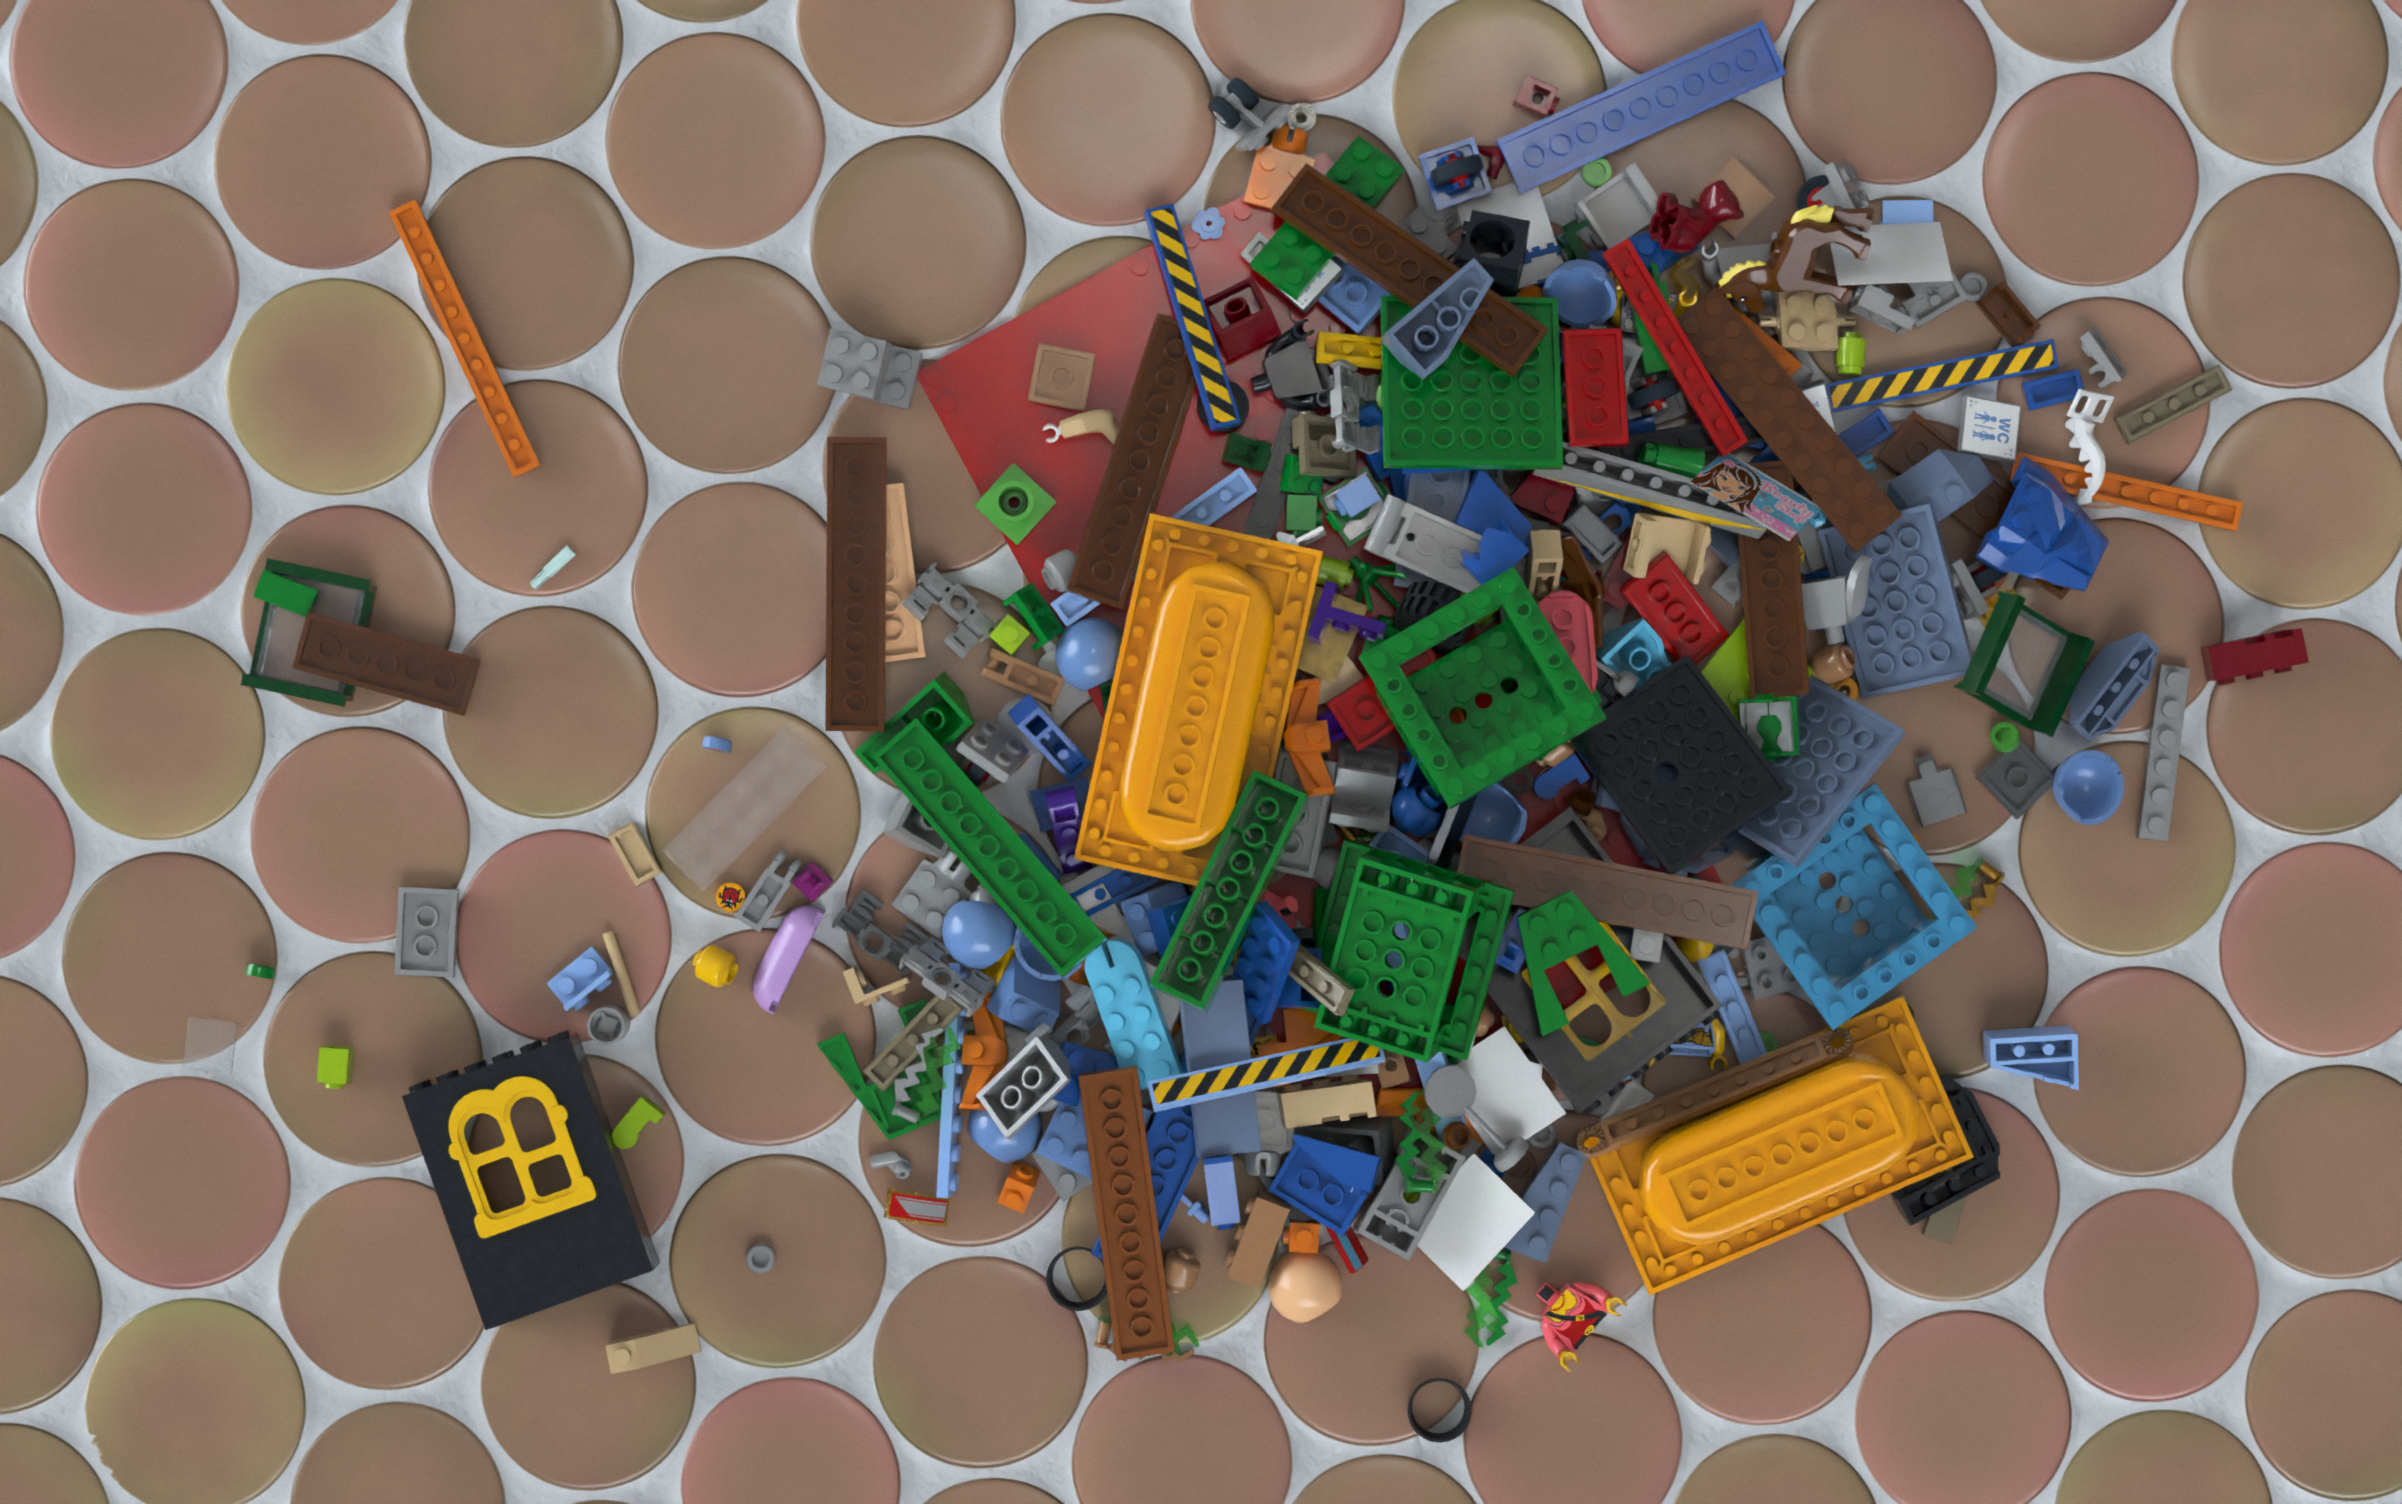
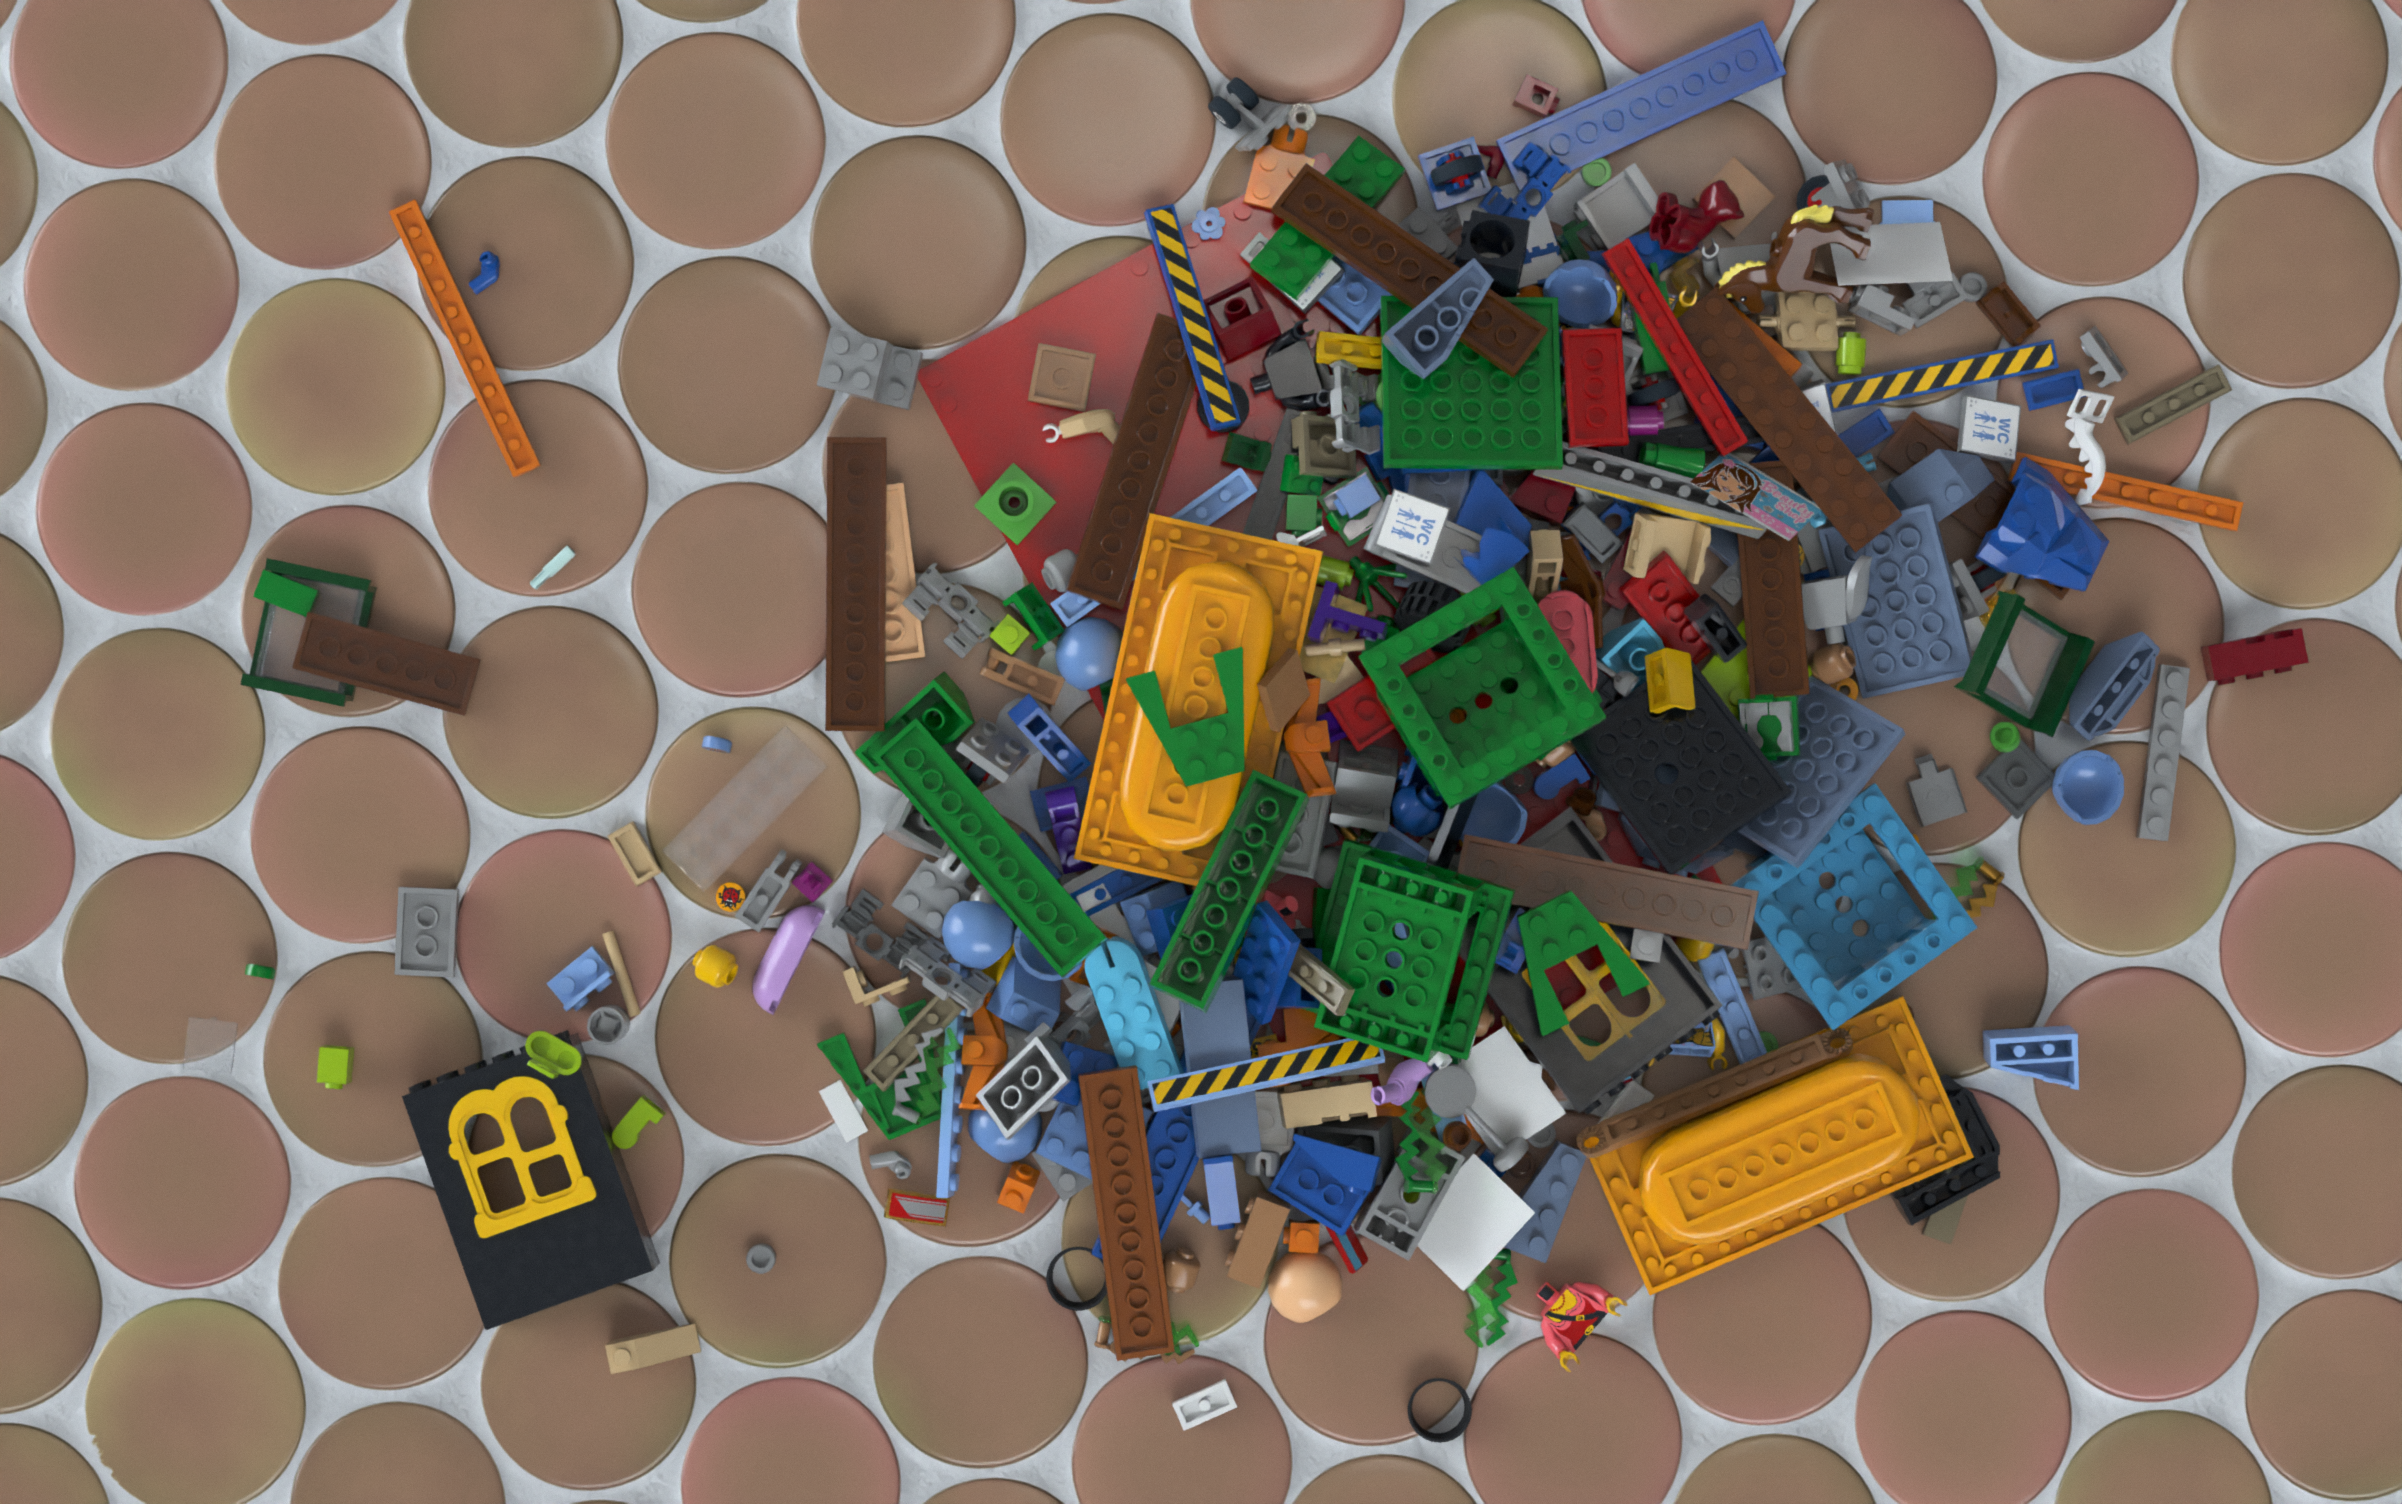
none -> blue arm [468,251,500,295]
none -> lime bracket [525,1030,582,1079]
none -> white sticker [819,1080,868,1143]
none -> green wing [1126,647,1245,787]
none -> white plate [1172,1379,1237,1431]
none -> medium nougat tile [1257,648,1310,732]
none -> tan bar [1305,638,1365,657]
none -> lavender arm [1371,1052,1452,1106]
none -> white tile [1374,489,1450,565]
none -> blue piece [1477,142,1571,220]
none -> magenta brick [1627,405,1664,436]
none -> yellow panel [1645,648,1695,713]
none -> black brick [1683,594,1748,663]

